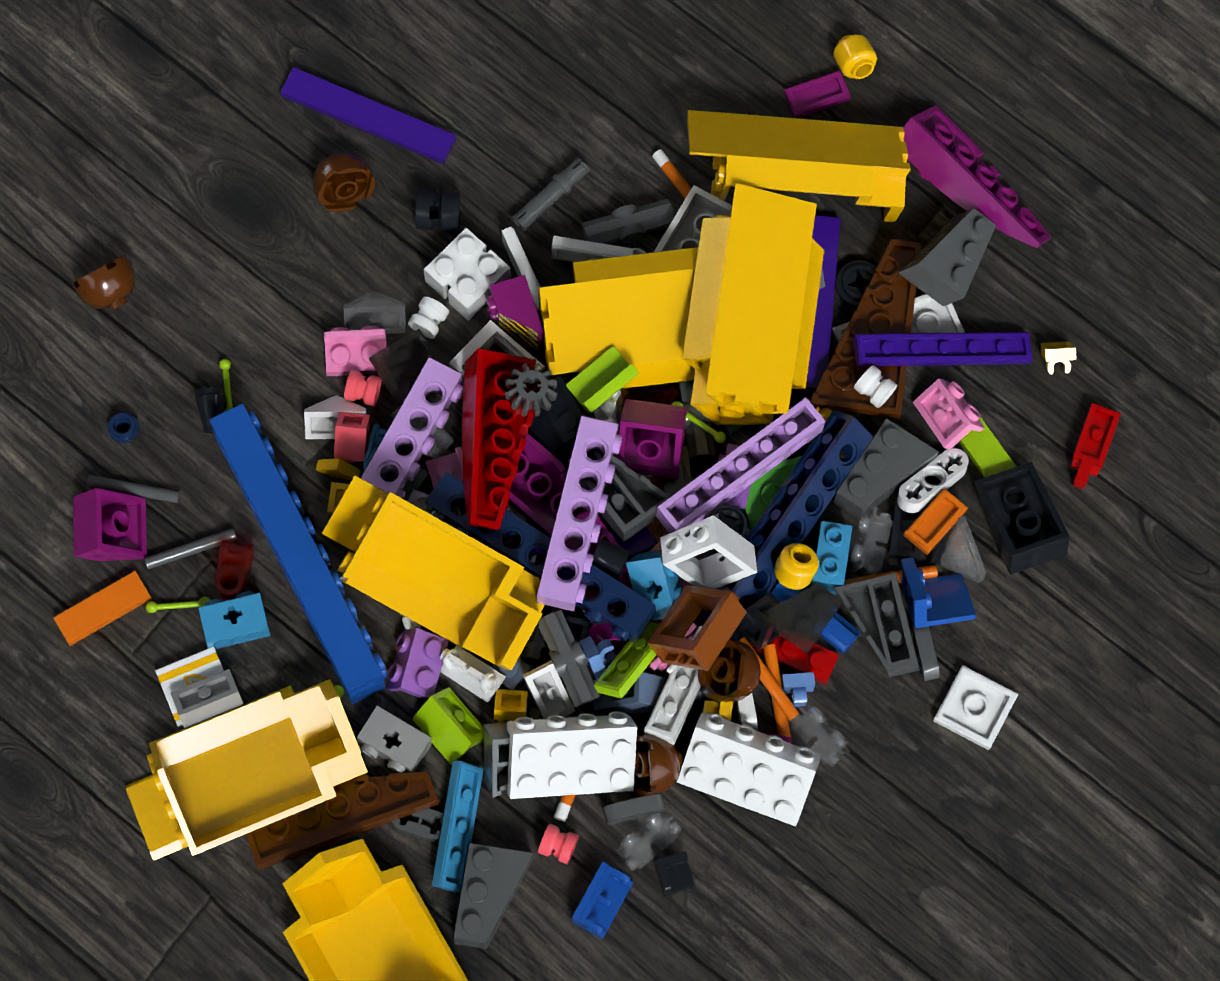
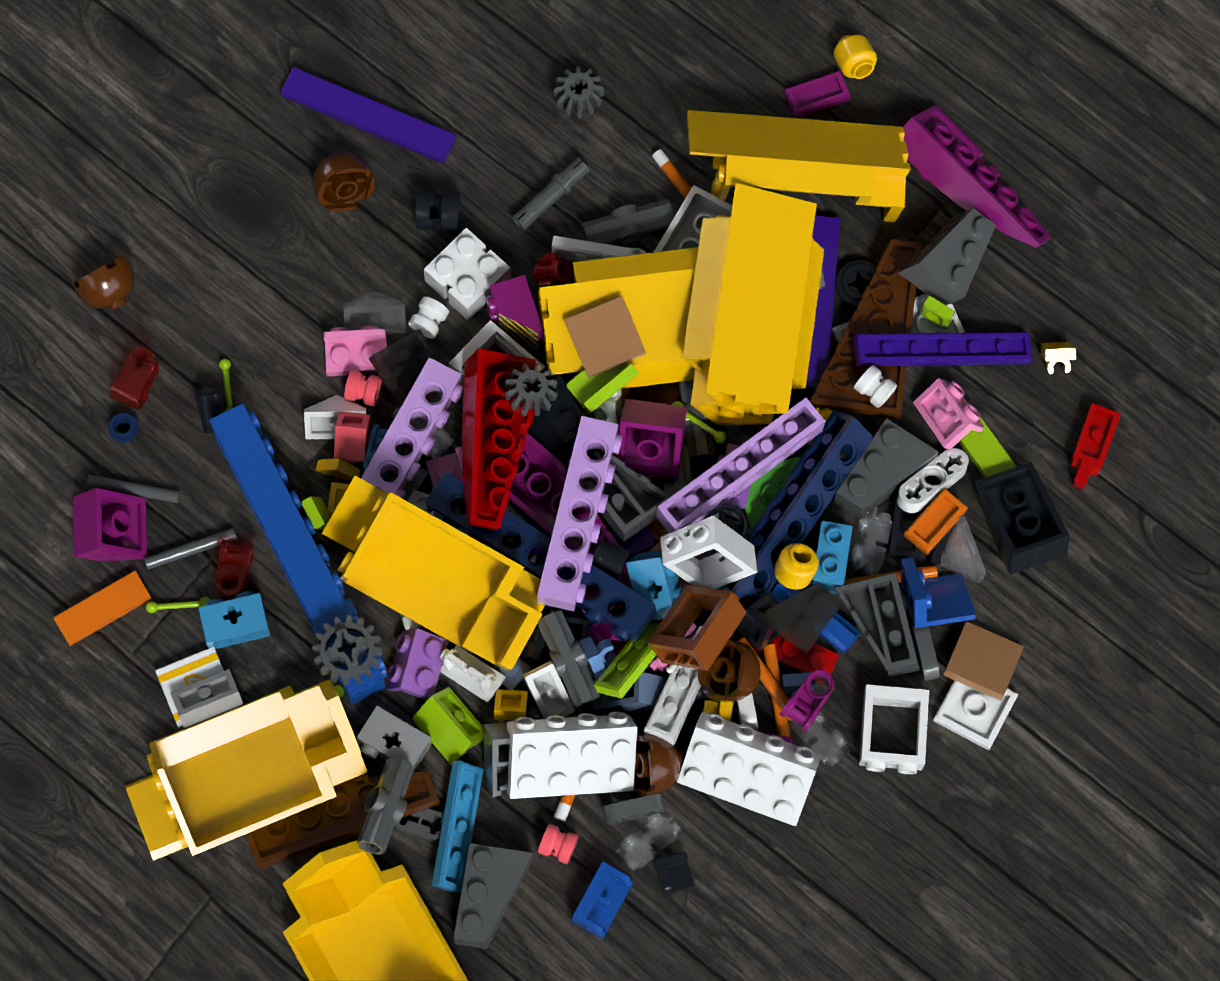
white tile [501,227,540,319] -> none
none -> clear red piece [110,347,160,410]
none -> lime tile [302,496,331,529]
none -> dark grey gear [312,615,383,686]
none -> dark grey piece [357,757,414,855]
none -> red gear [533,253,571,287]
none -> dark grey gear [553,66,604,119]
none -> medium nougat tile [564,296,646,378]
none -> magenta piece [779,670,834,733]
none -> white window [859,685,929,774]
none -> lime tile [921,295,955,329]
none -> medium nougat tile [943,621,1024,701]

